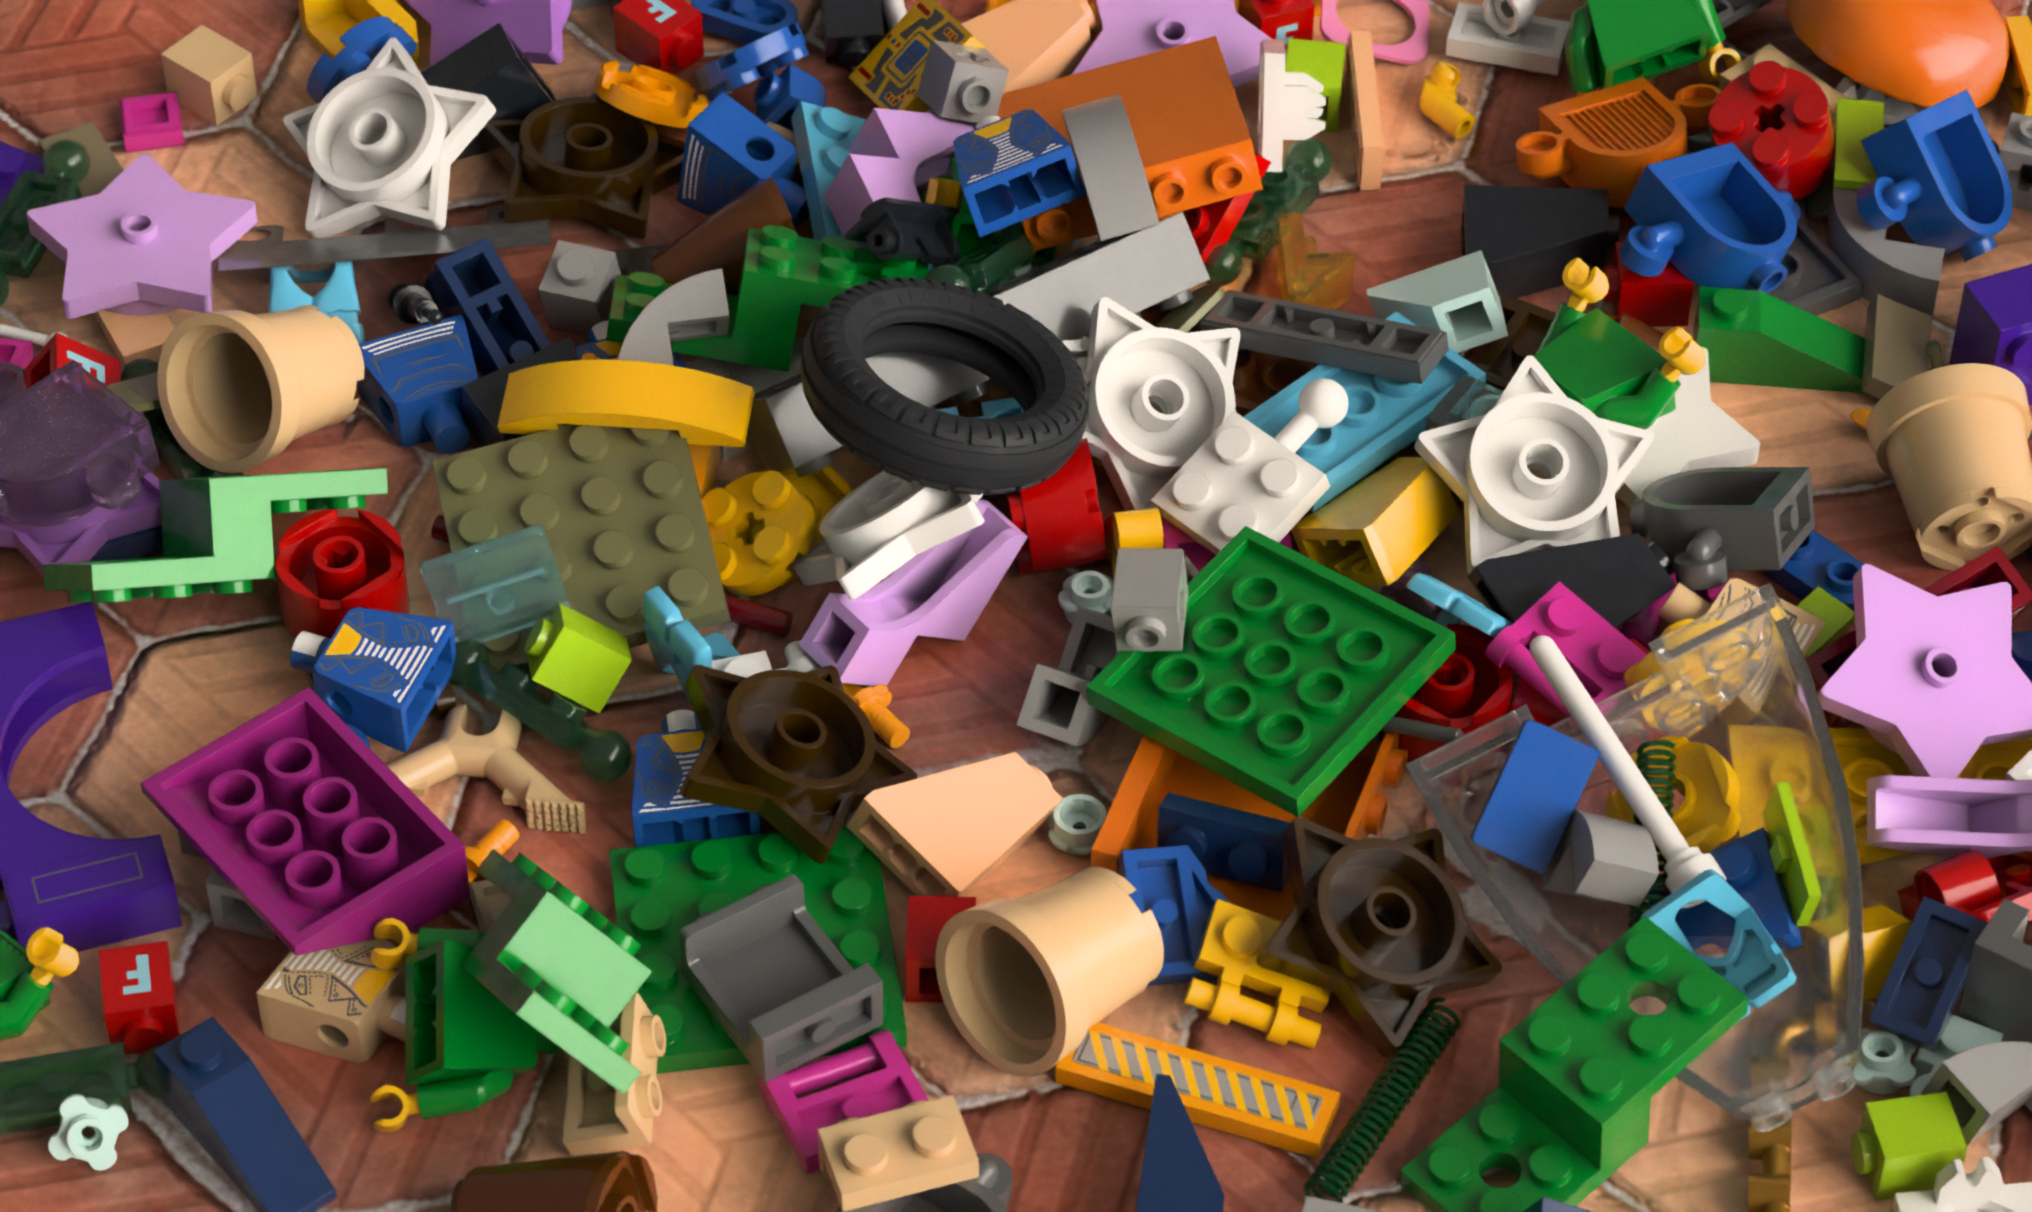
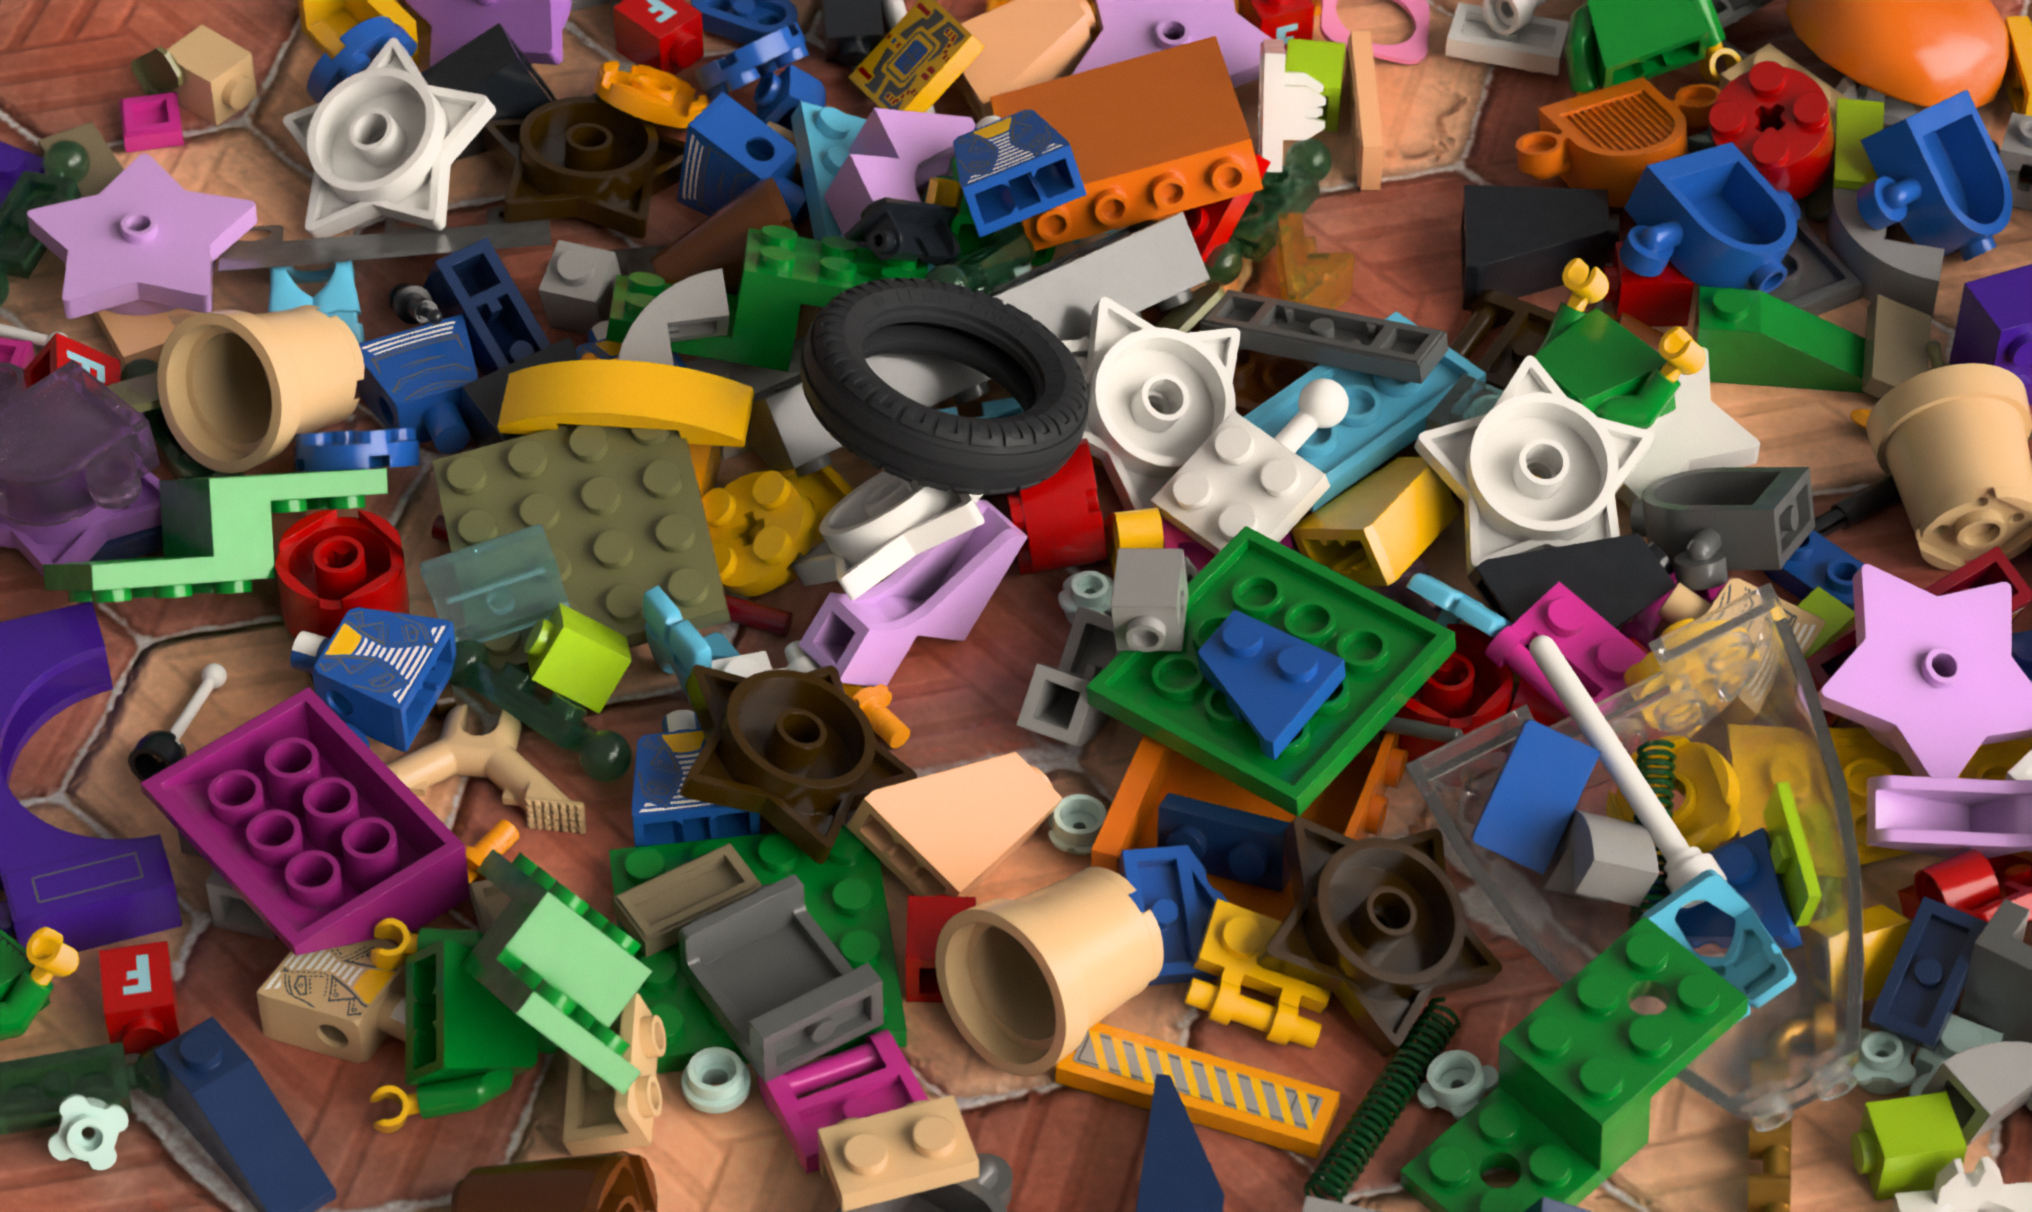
light grey brick [917,40,1009,123] -> none
light grey brick [1061,94,1160,241] -> none
light aqua slope [1366,250,1508,353] -> none
yellow arm [1419,62,1475,139] -> none
none -> hinge [128,663,227,782]
none -> olive piece [131,46,183,95]
none -> blue plate [293,428,420,472]
none -> dark tan tile [612,843,763,957]
none -> light aqua plate [681,1047,751,1114]
none -> blue wing [1197,609,1346,761]
none -> light aqua plate [1417,1050,1499,1120]
none -> black pin [1813,475,1901,537]

